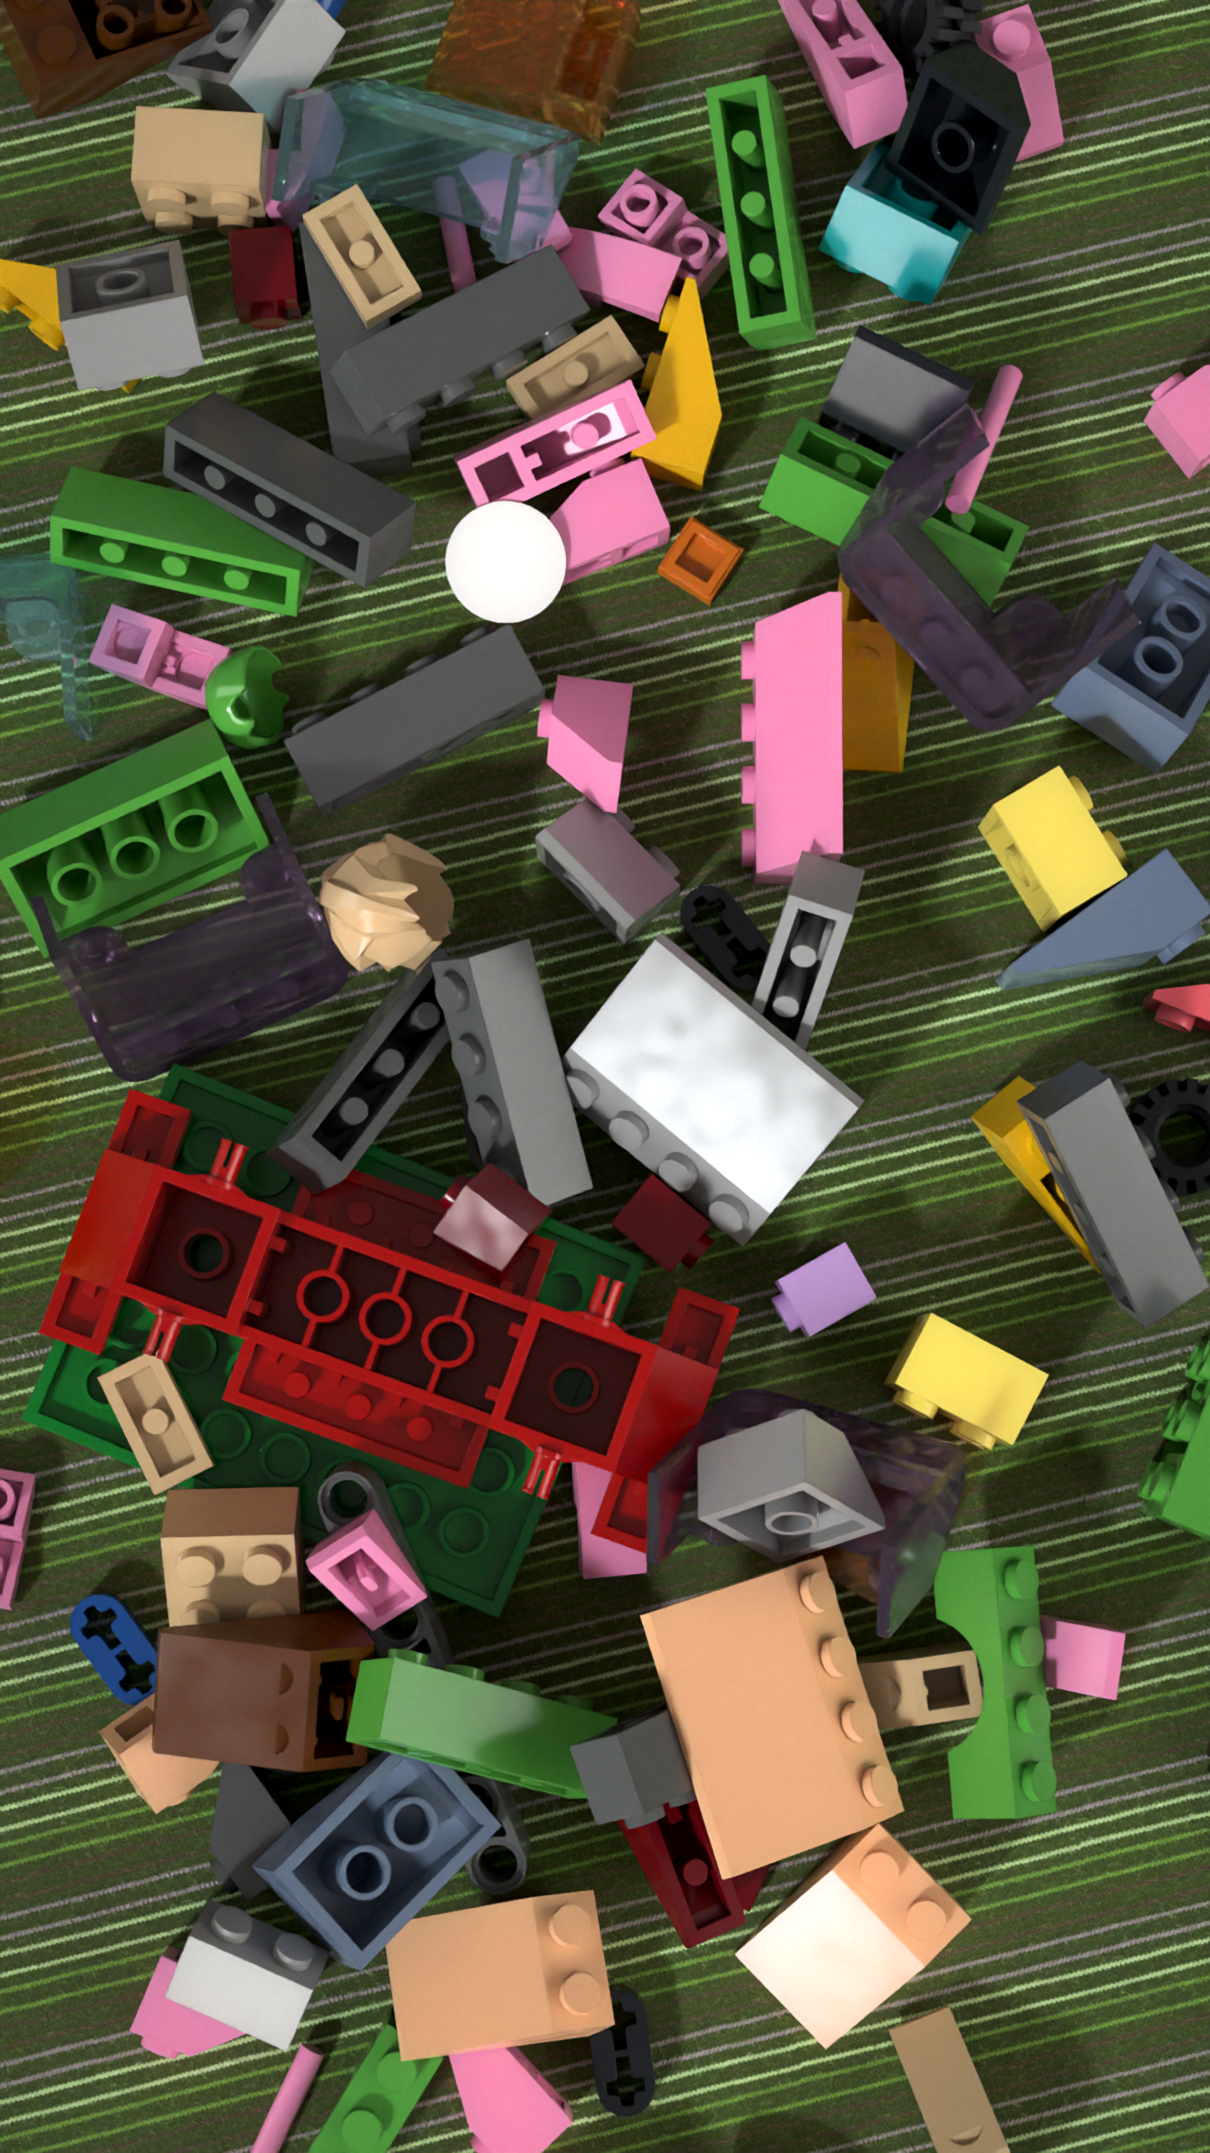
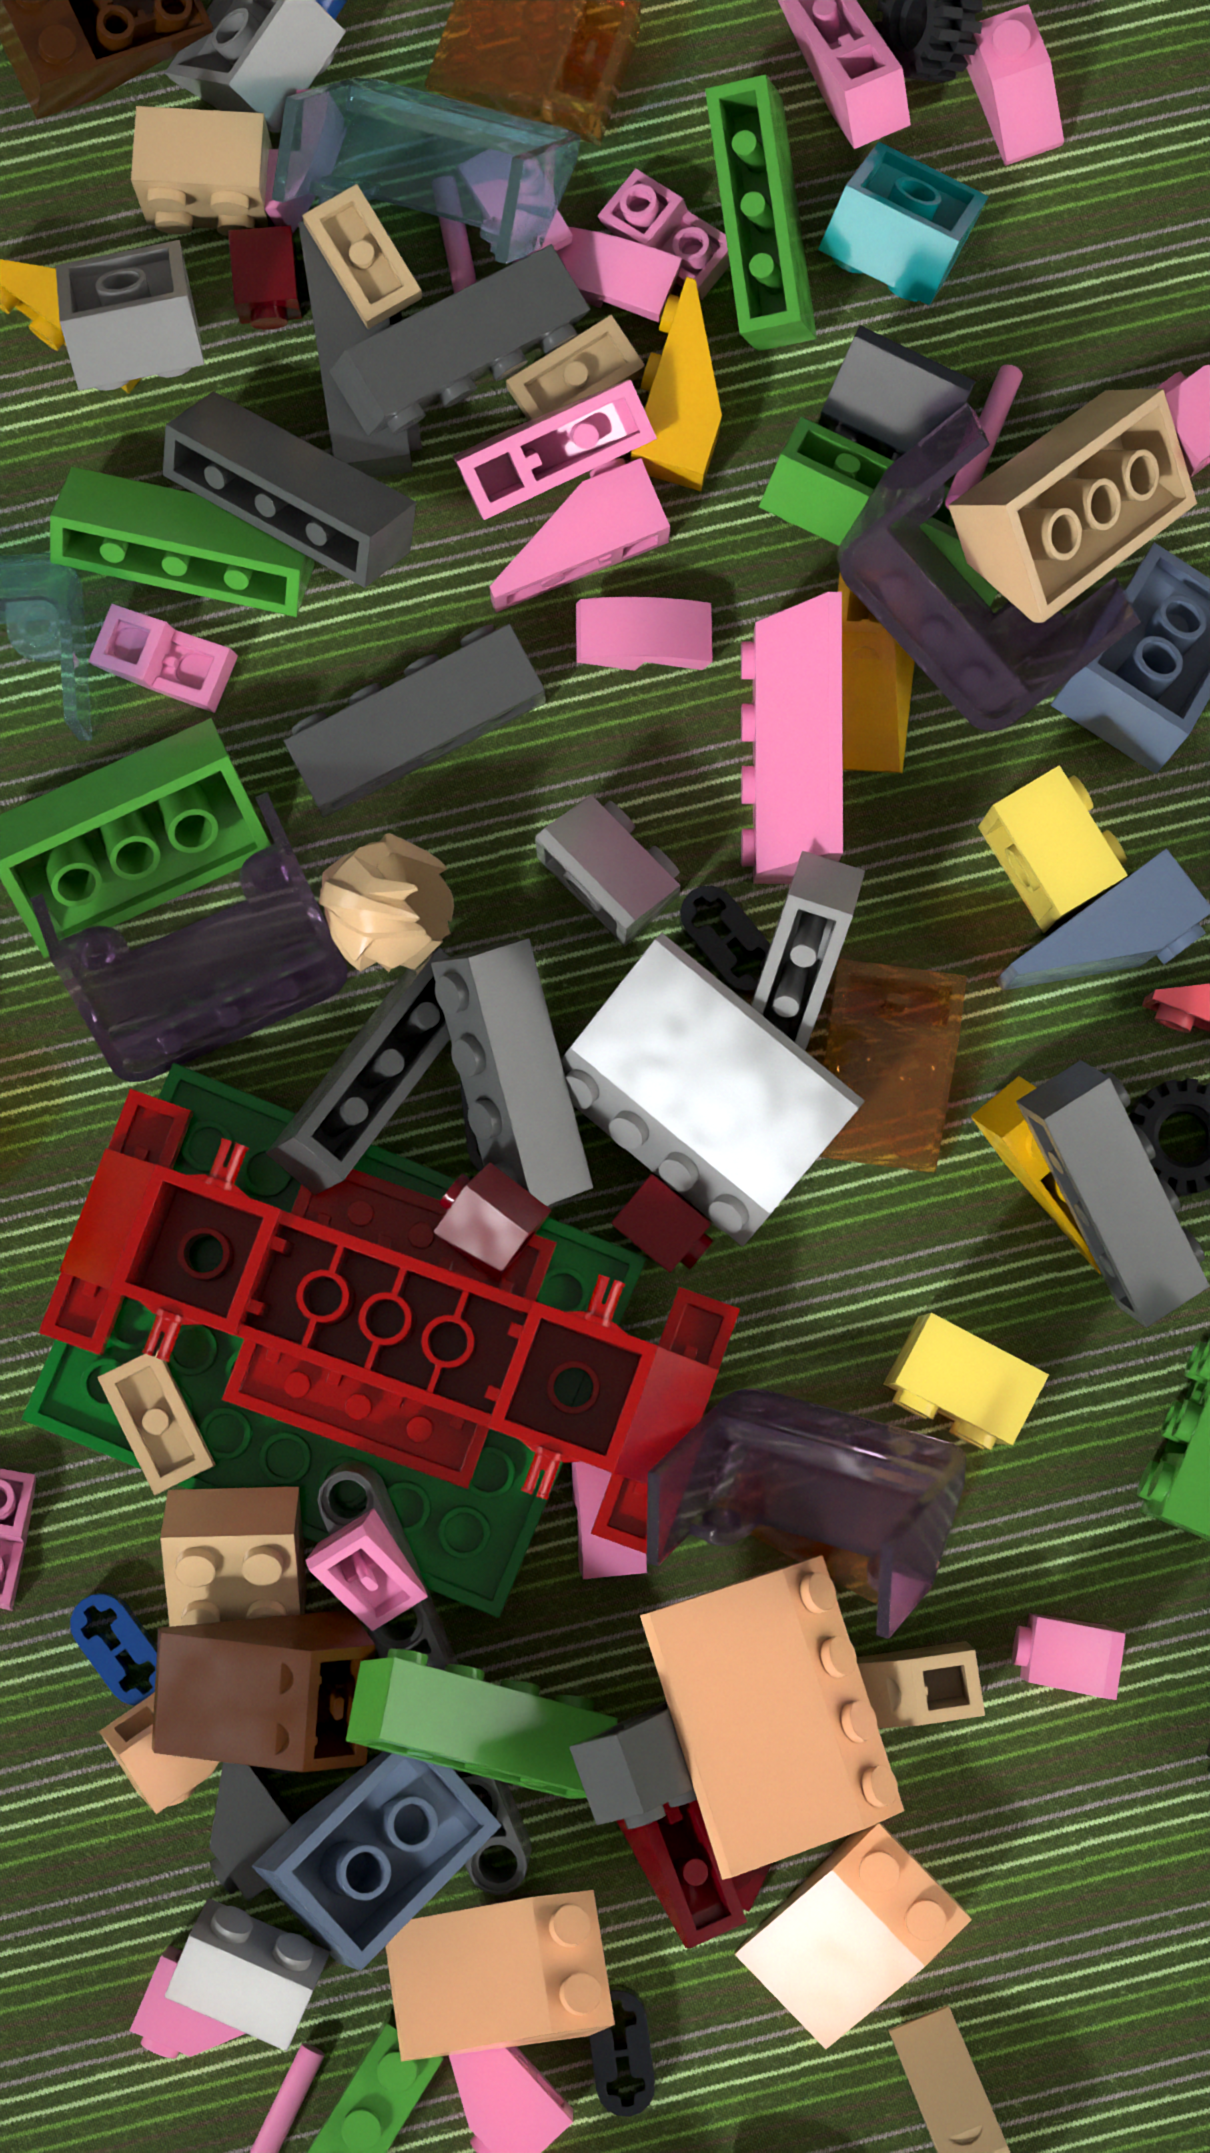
bright green hair [205,645,289,750] -> none
white sticker [445,501,566,623] -> none
bright pink slope [537,675,633,813] -> none
orange tile [657,516,744,606] -> none
light grey slope [698,1409,885,1563] -> none
lavender brick [771,1242,877,1338] -> none
black slope [884,40,1031,235] -> none
bright green arch [931,1545,1057,1819] -> none
none -> bright pink slope [576,597,712,671]
none -> clear orange slope [819,958,967,1173]
none -> tan slope [948,389,1197,623]

